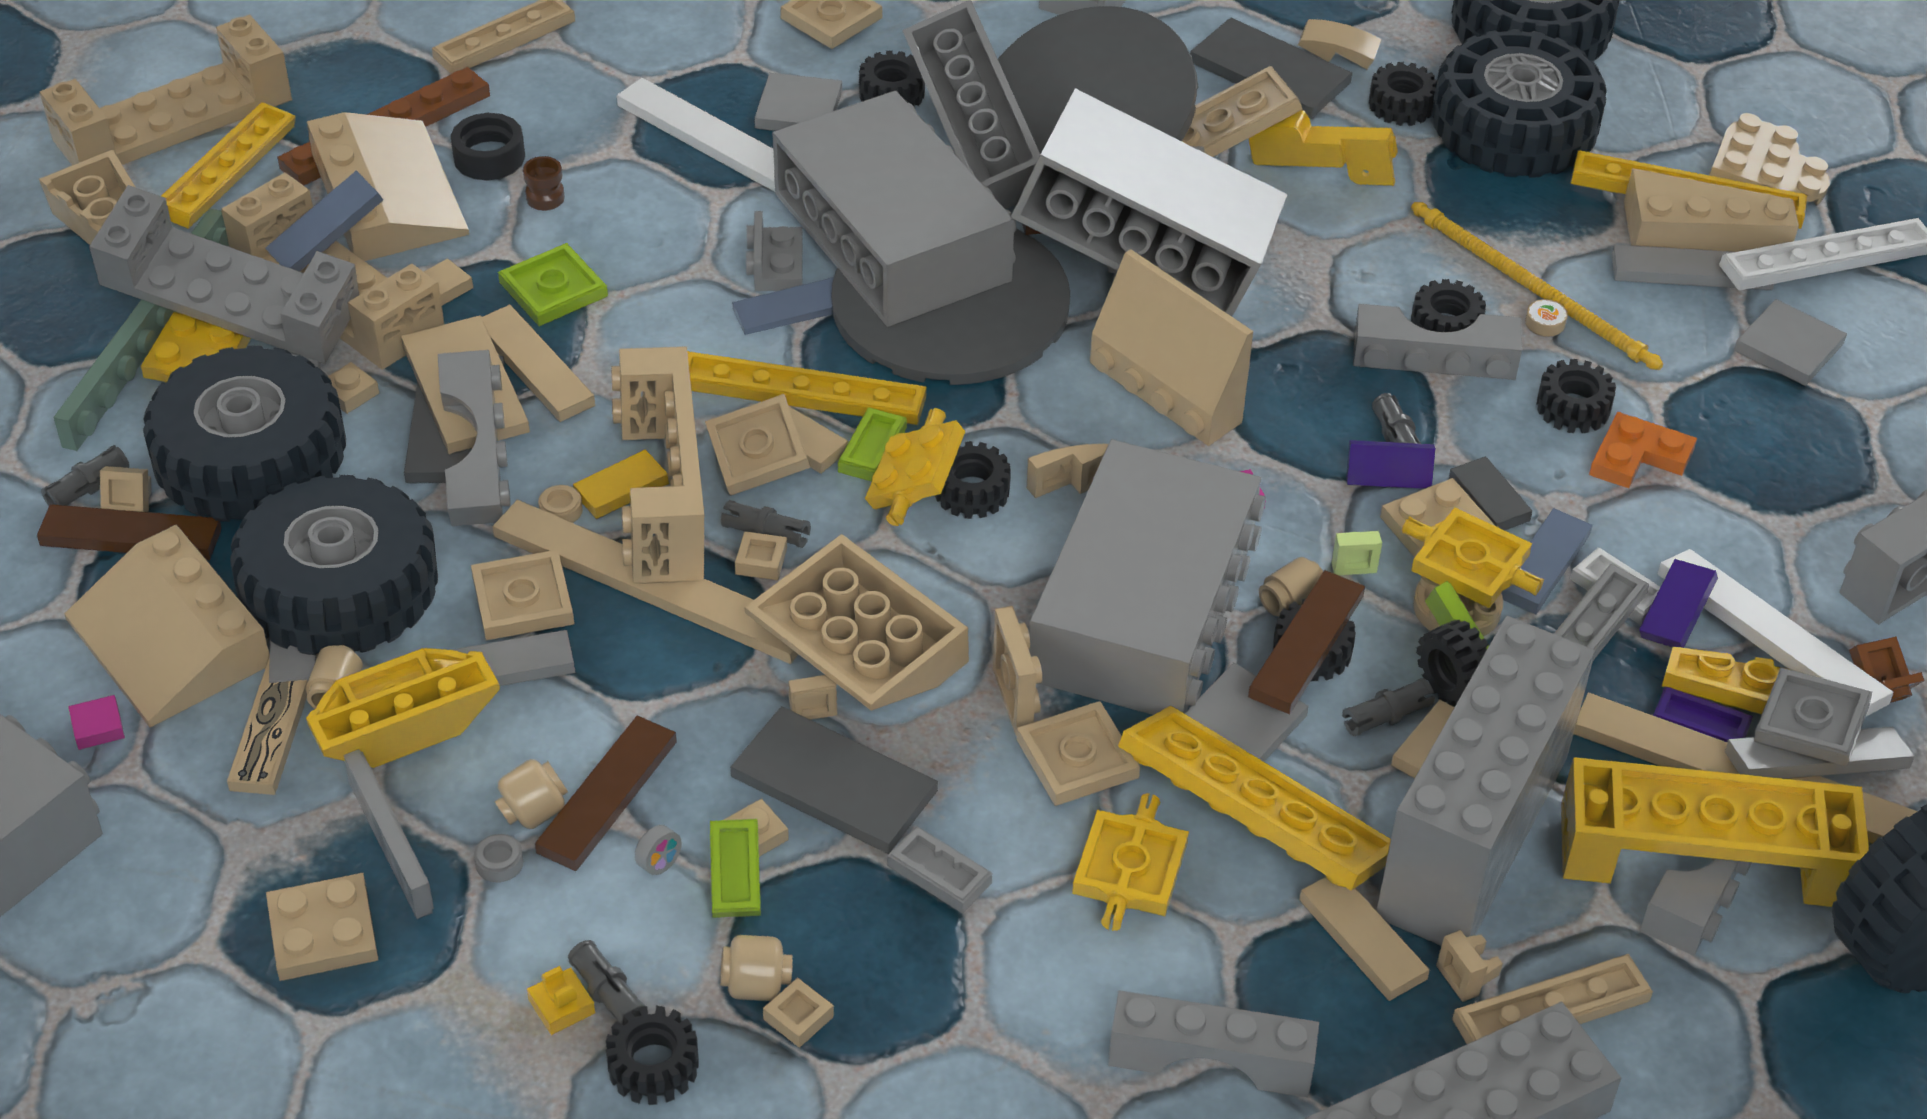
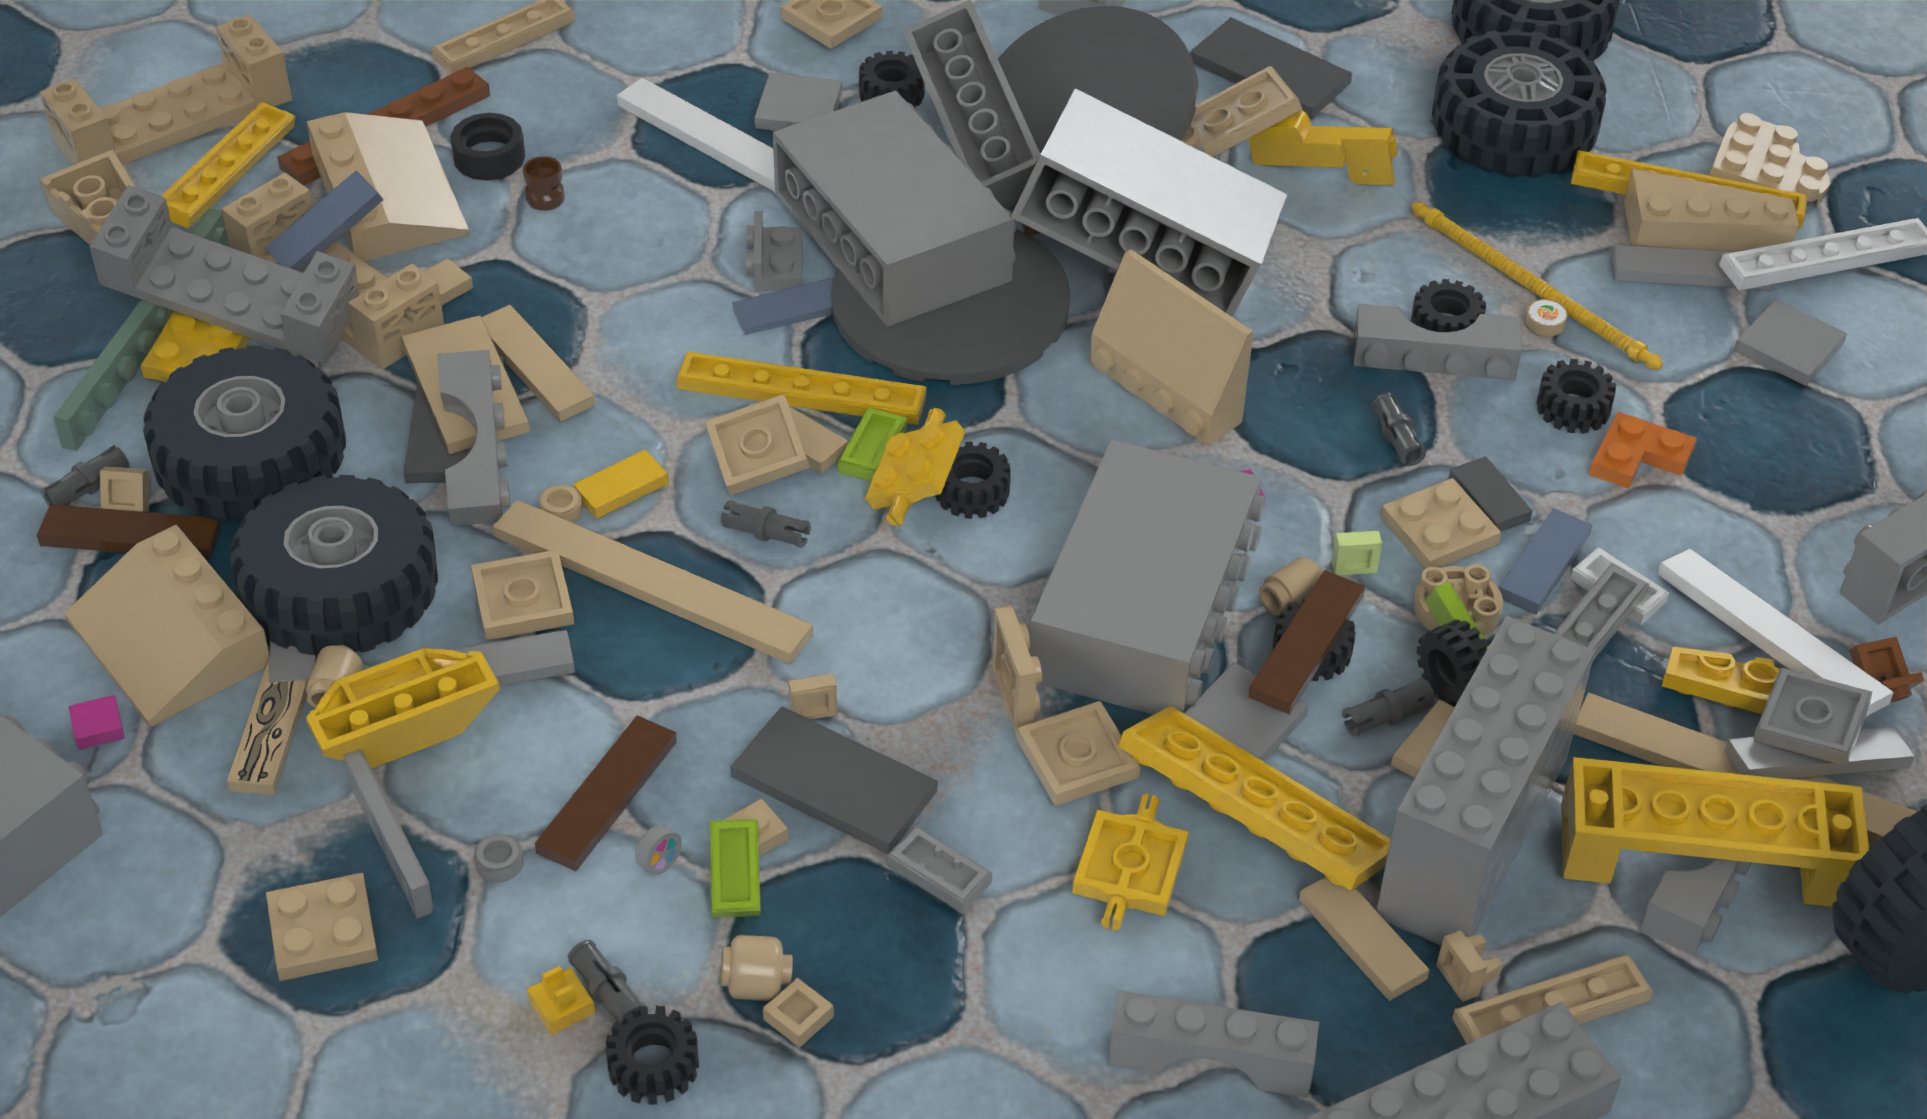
tan plate [328,362,379,414] -> none
tan head [495,759,568,829] -> none
lime tile [498,243,608,326] -> none
tan plate [611,346,704,583] -> none
tan plate [735,531,787,580] -> none
tan slope [744,534,969,711] -> none
tan slope [1027,444,1109,498] -> none
tan slope [1298,19,1381,70] -> none
dark purple tile [1346,440,1436,489] -> none
black tyre [1369,62,1437,126] -> none
yellow plate [1402,507,1544,608] -> none
dark purple tile [1639,559,1718,648] -> none
dark purple tile [1653,687,1753,743] -> none

